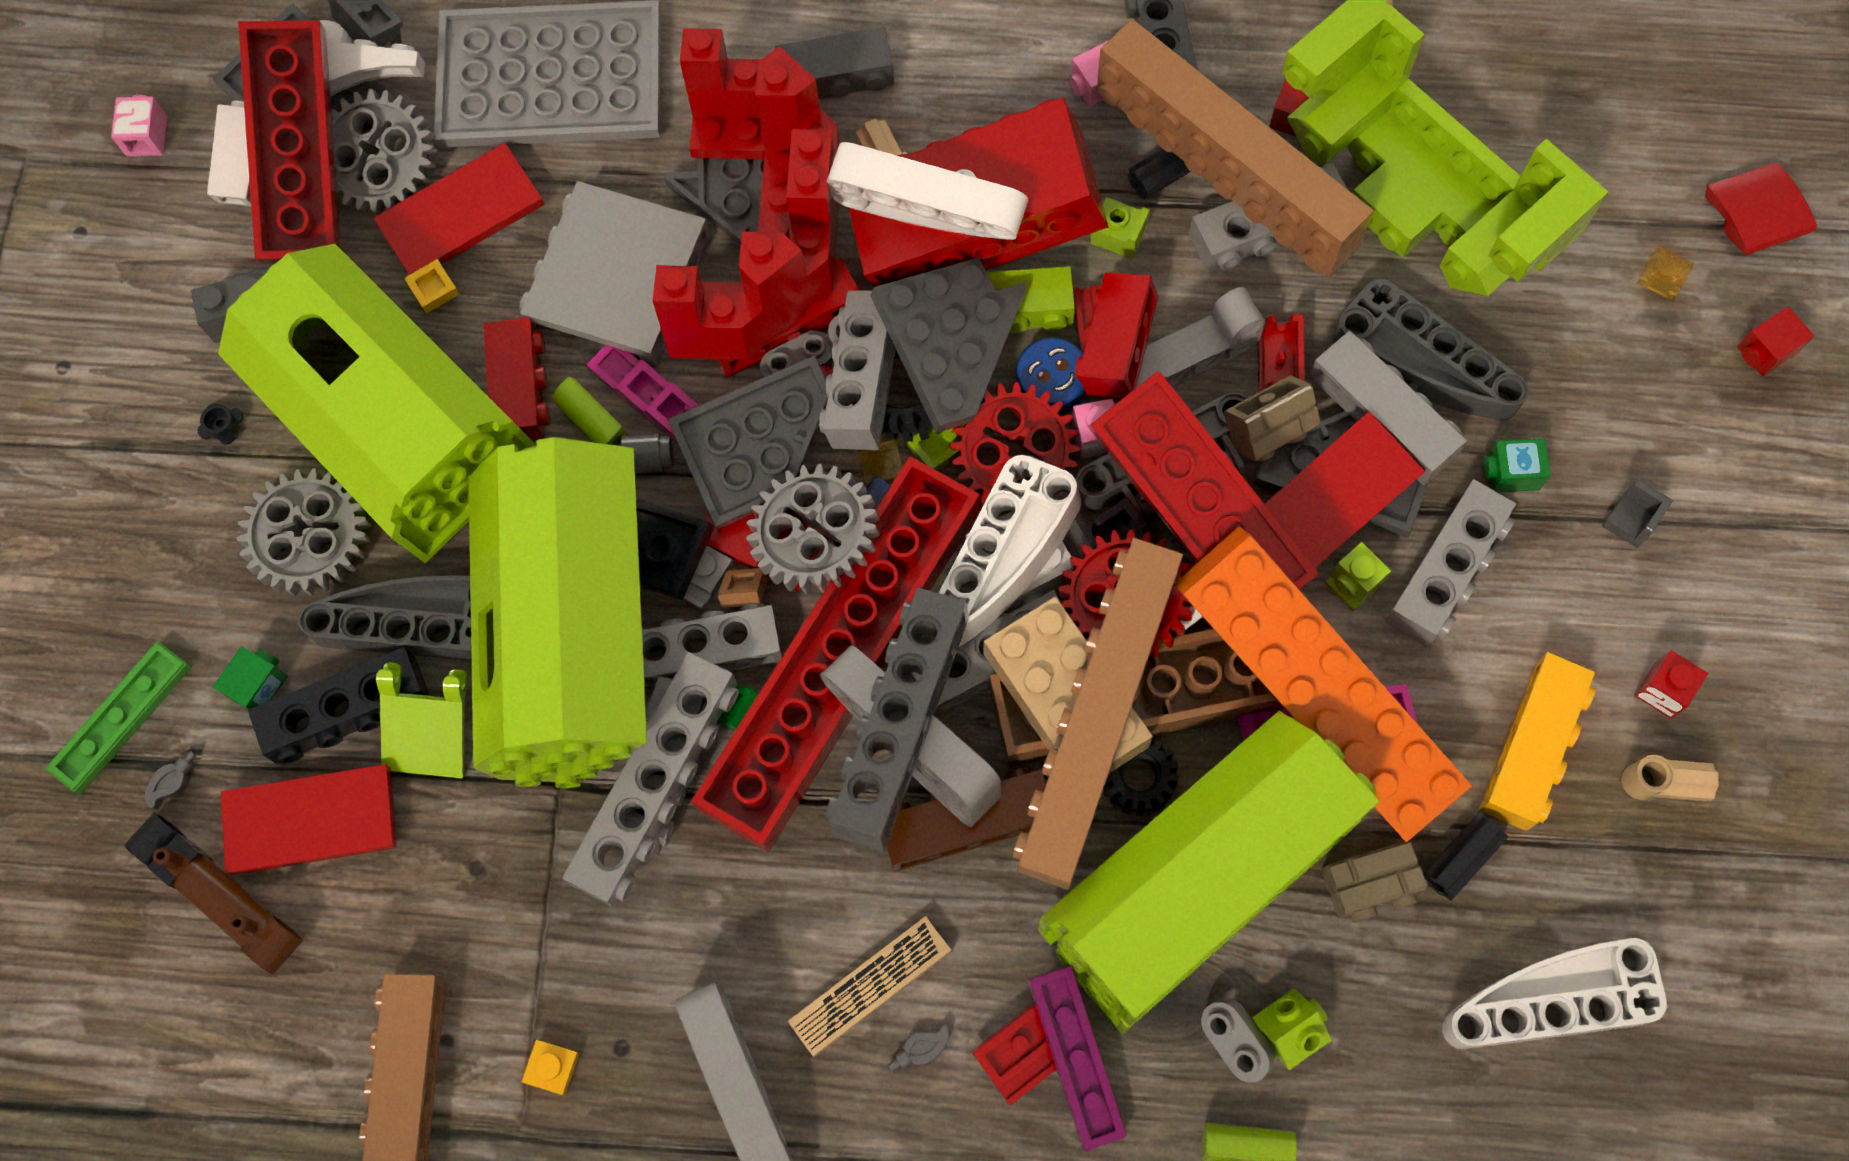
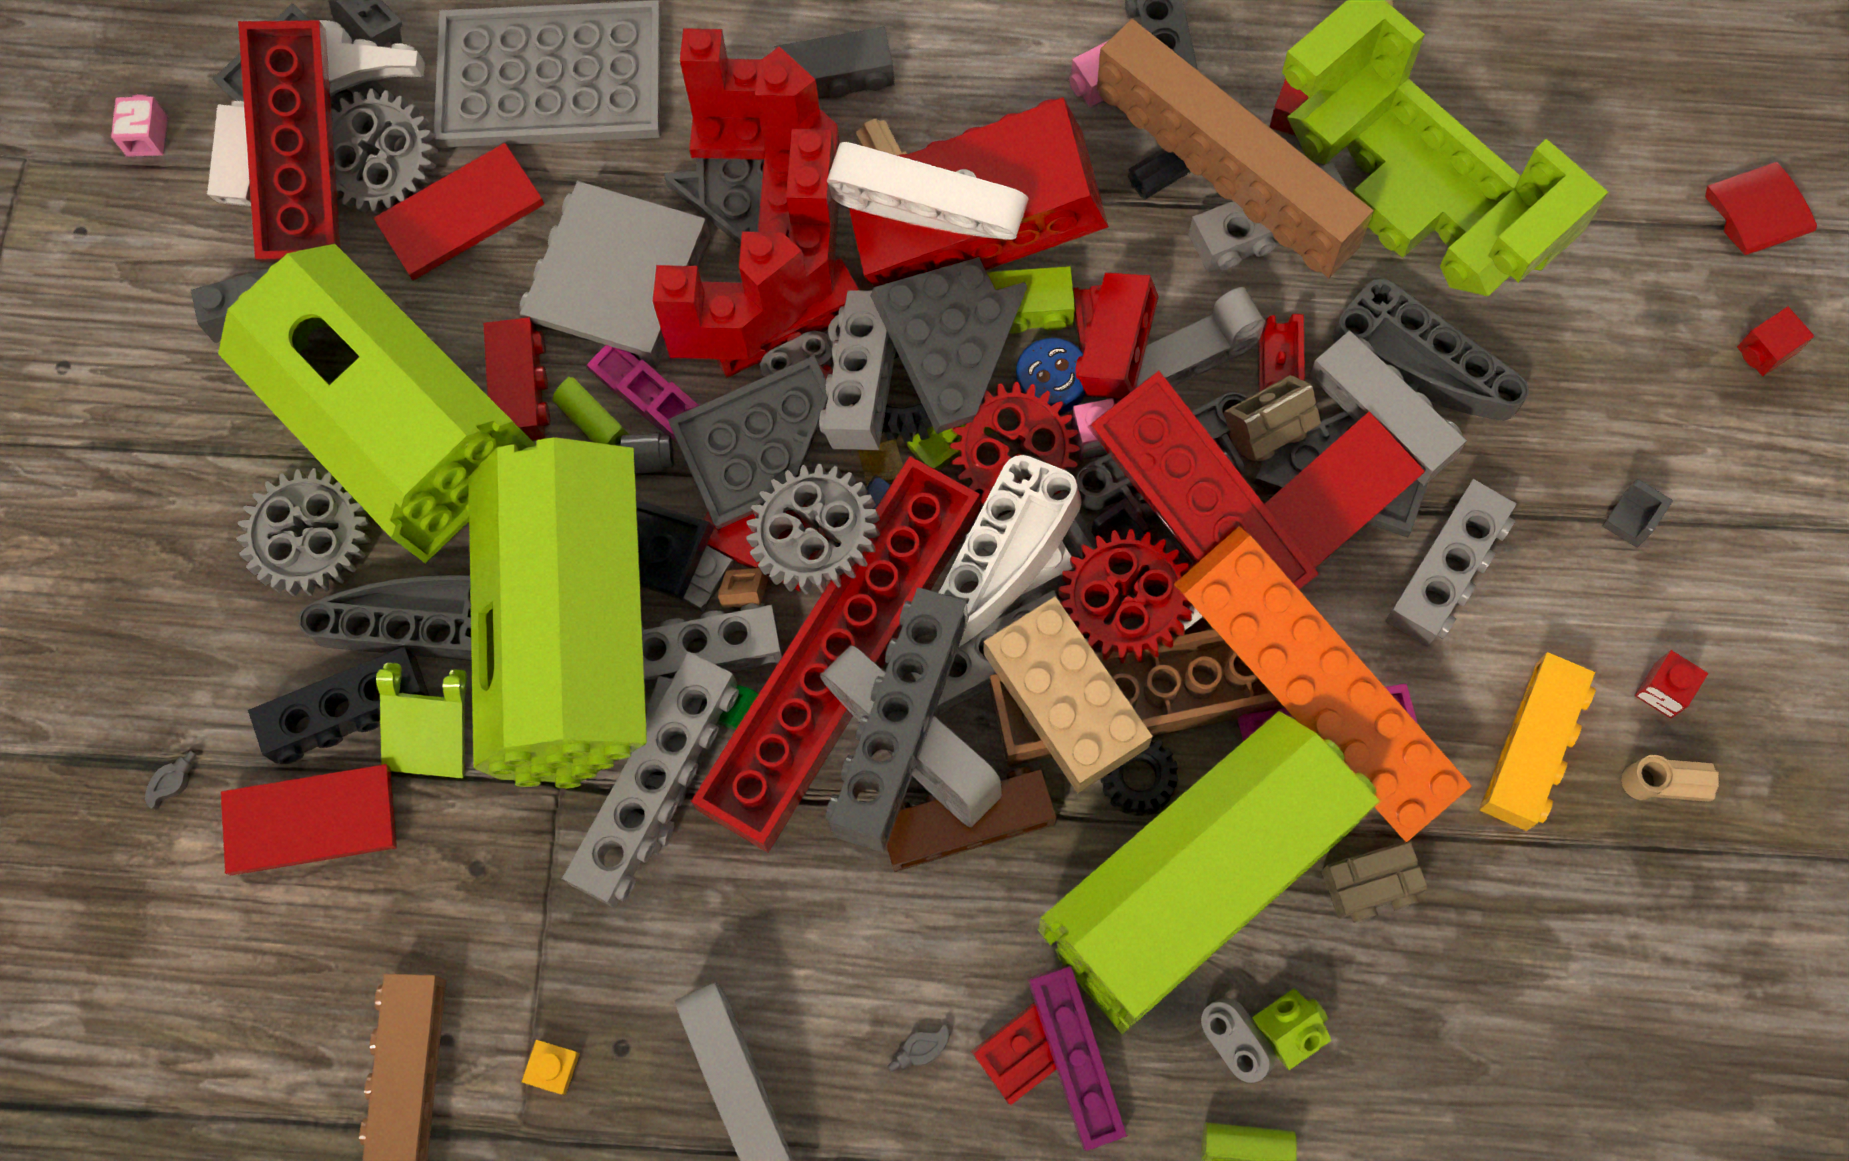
bright green tile [45,641,192,795] -> none
reddish brown piece [124,812,303,974] -> none
black plate [198,403,243,445] -> none
green brick [212,646,288,710] -> none
yellow plate [404,259,460,314] -> none
tan tile [788,916,952,1058] -> none
medium nougat brick [1012,538,1183,890] -> none
lime brick [1090,197,1150,260] -> none
lime brick [1324,542,1391,611] -> none
black axle [1423,812,1508,901] -> none
white beam [1442,938,1667,1049] -> none
green brick [1483,438,1551,493] -> none
clear yellow plate [1637,246,1694,301] -> none

